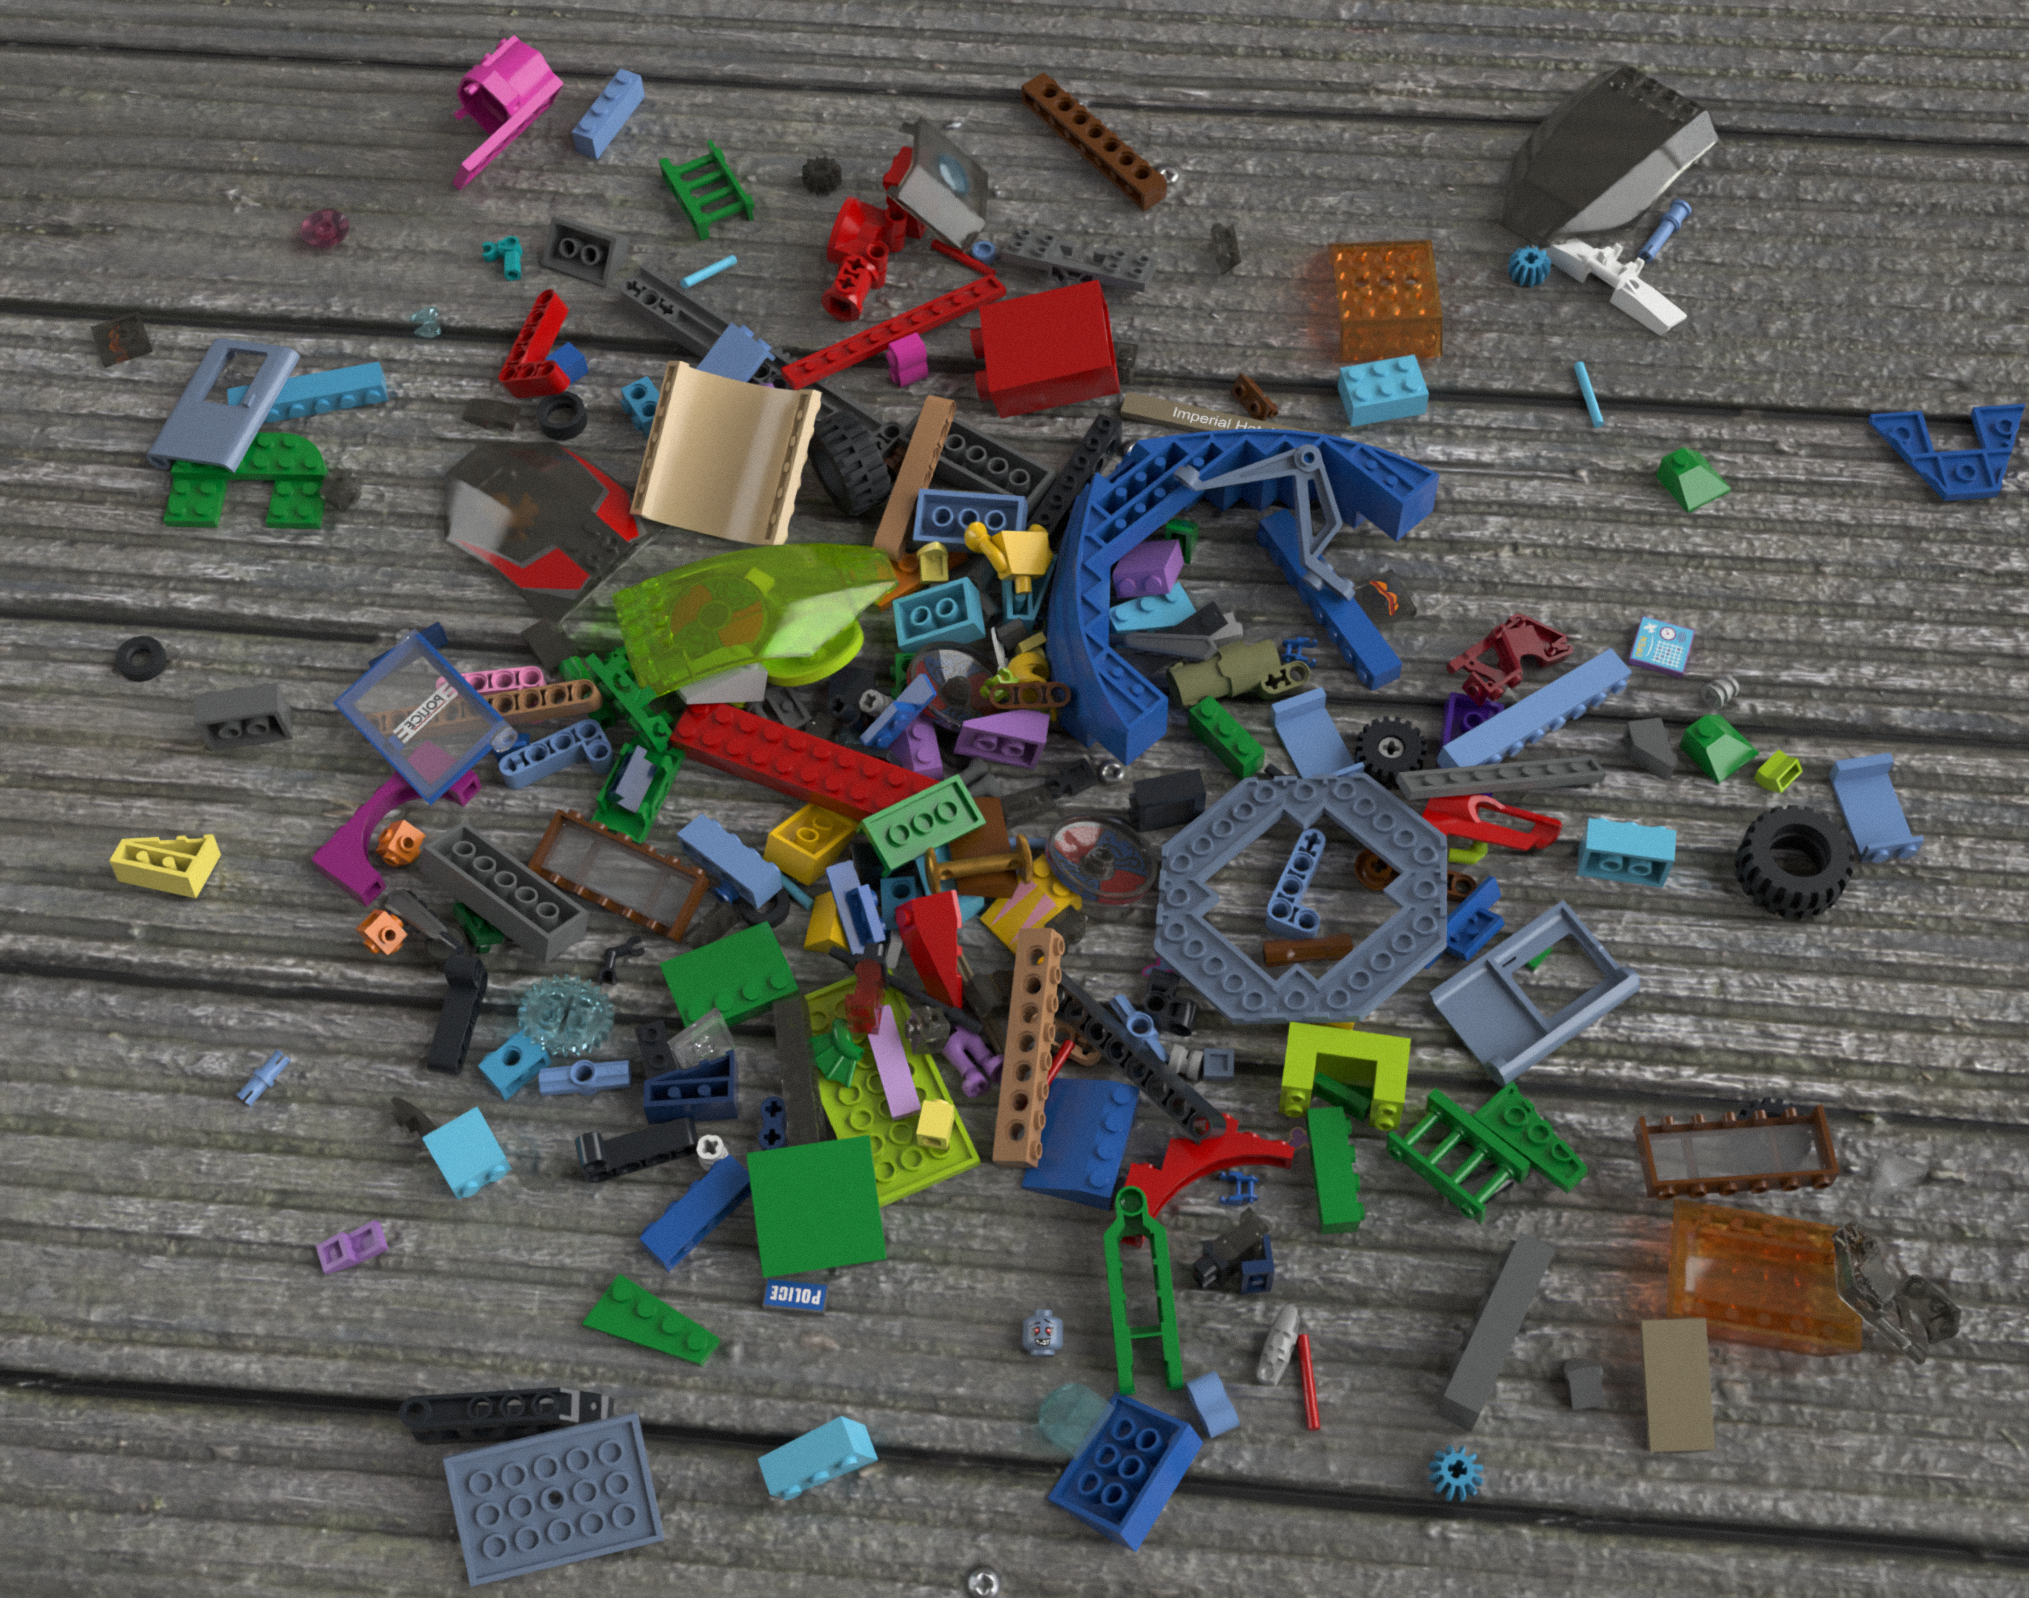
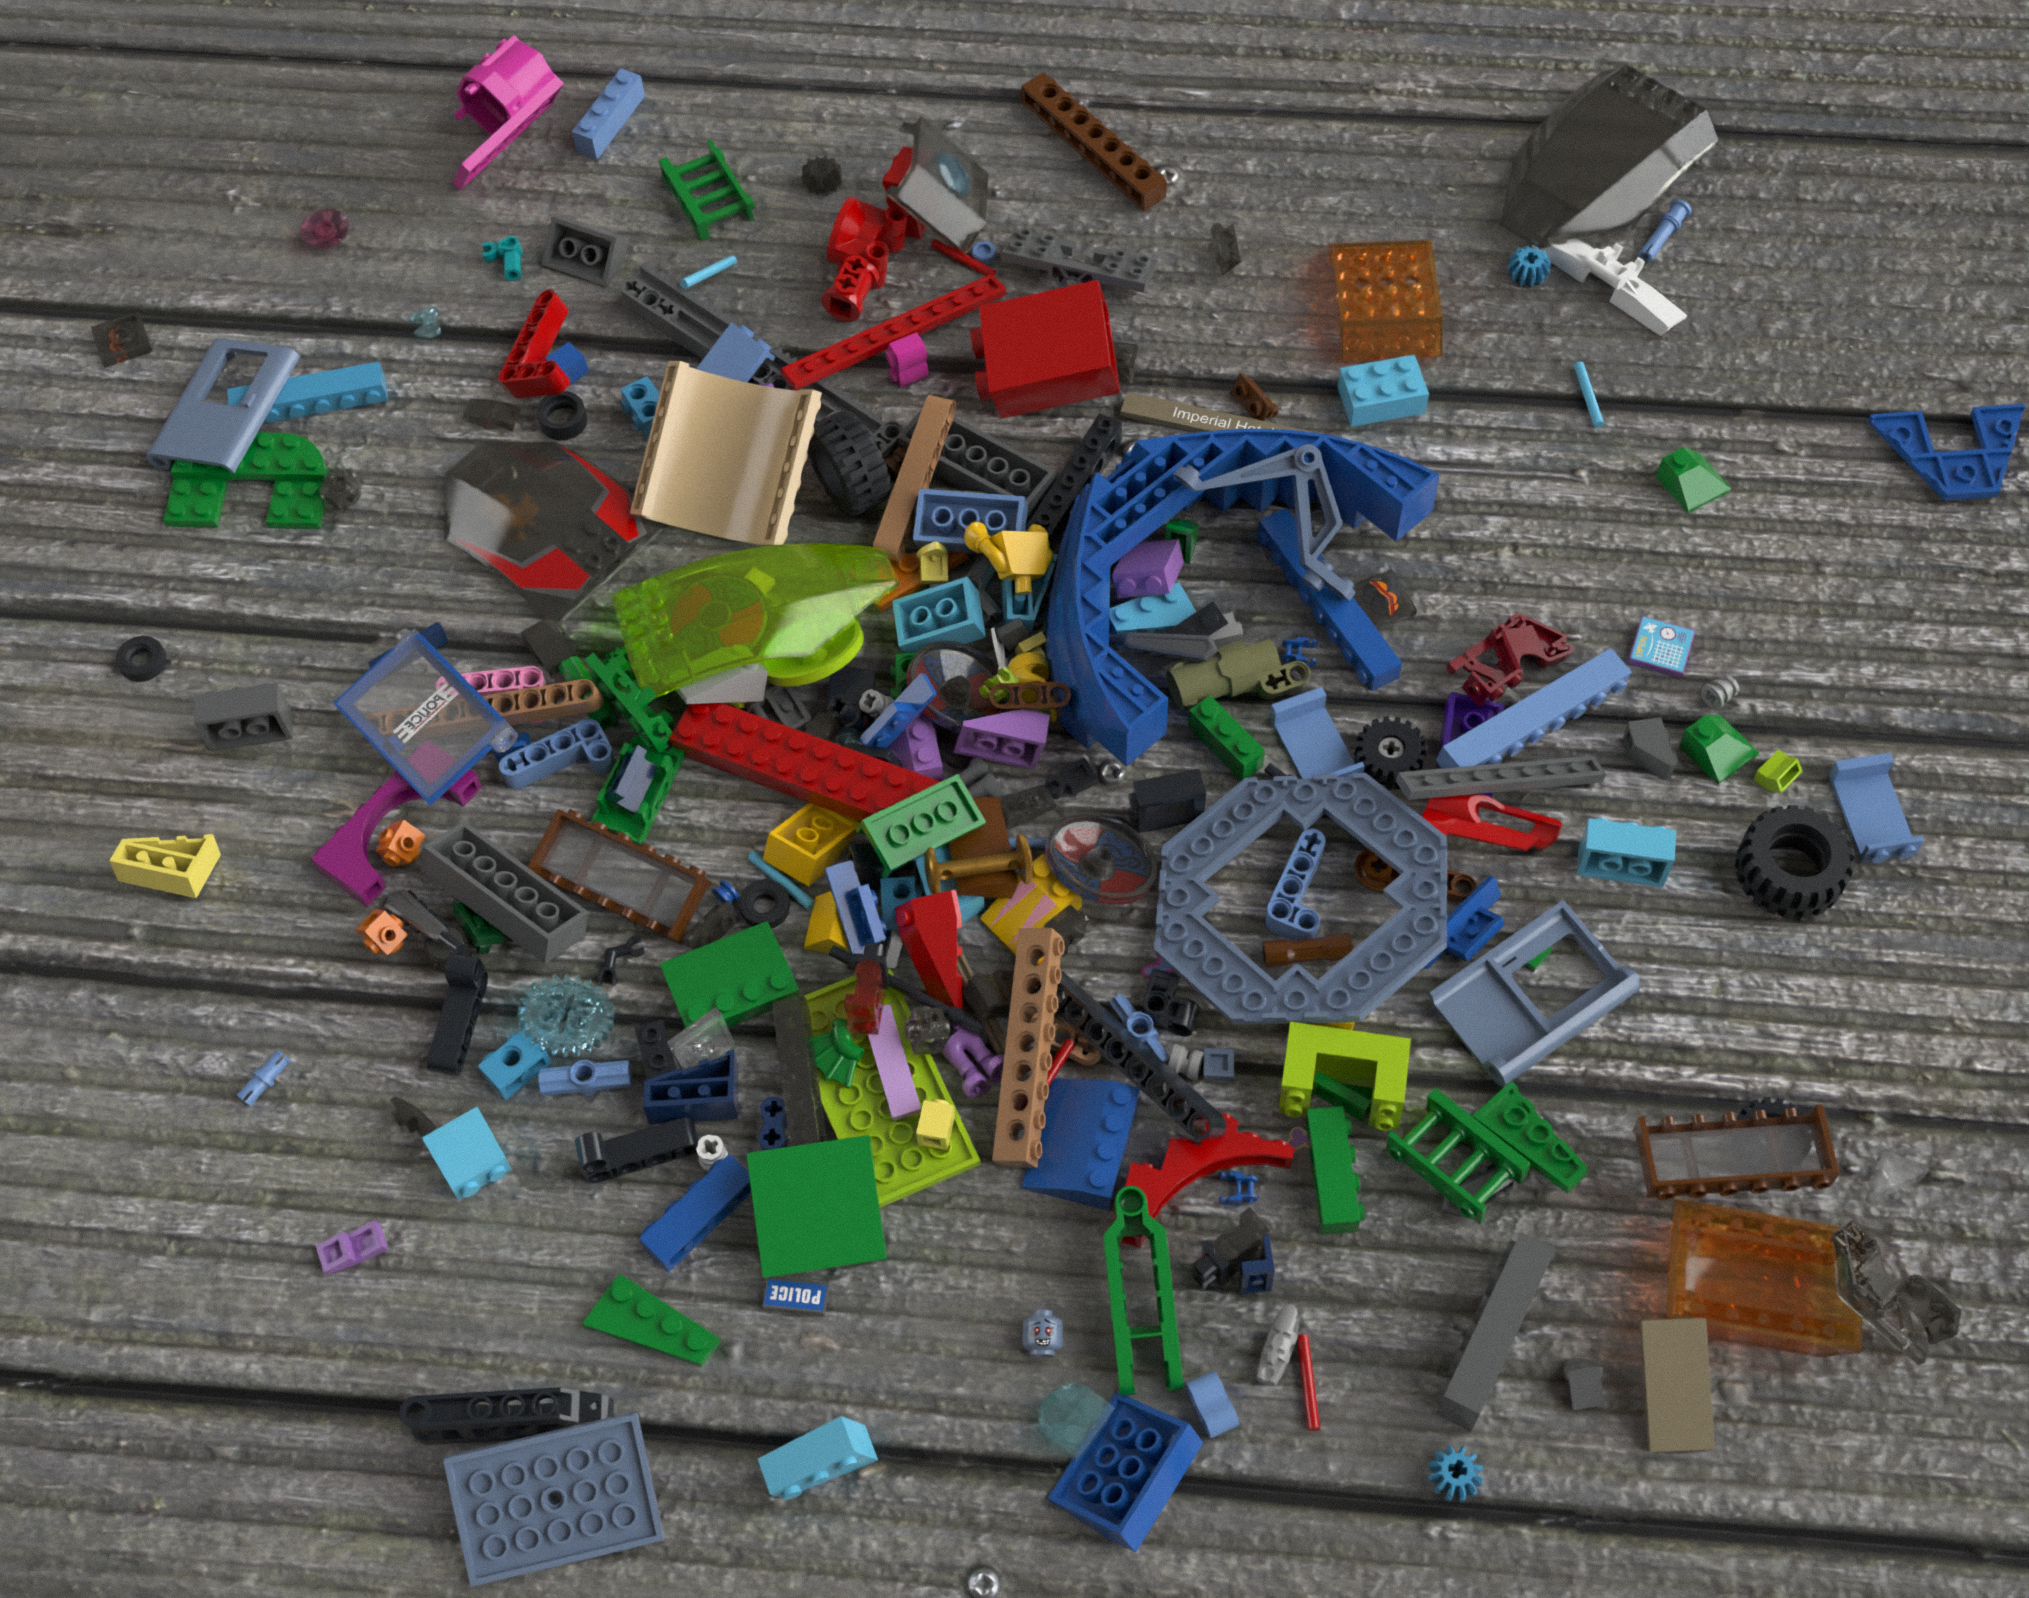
medium blue brick [677,813,783,909] -> none
lime arm [1448,840,1488,865] -> none

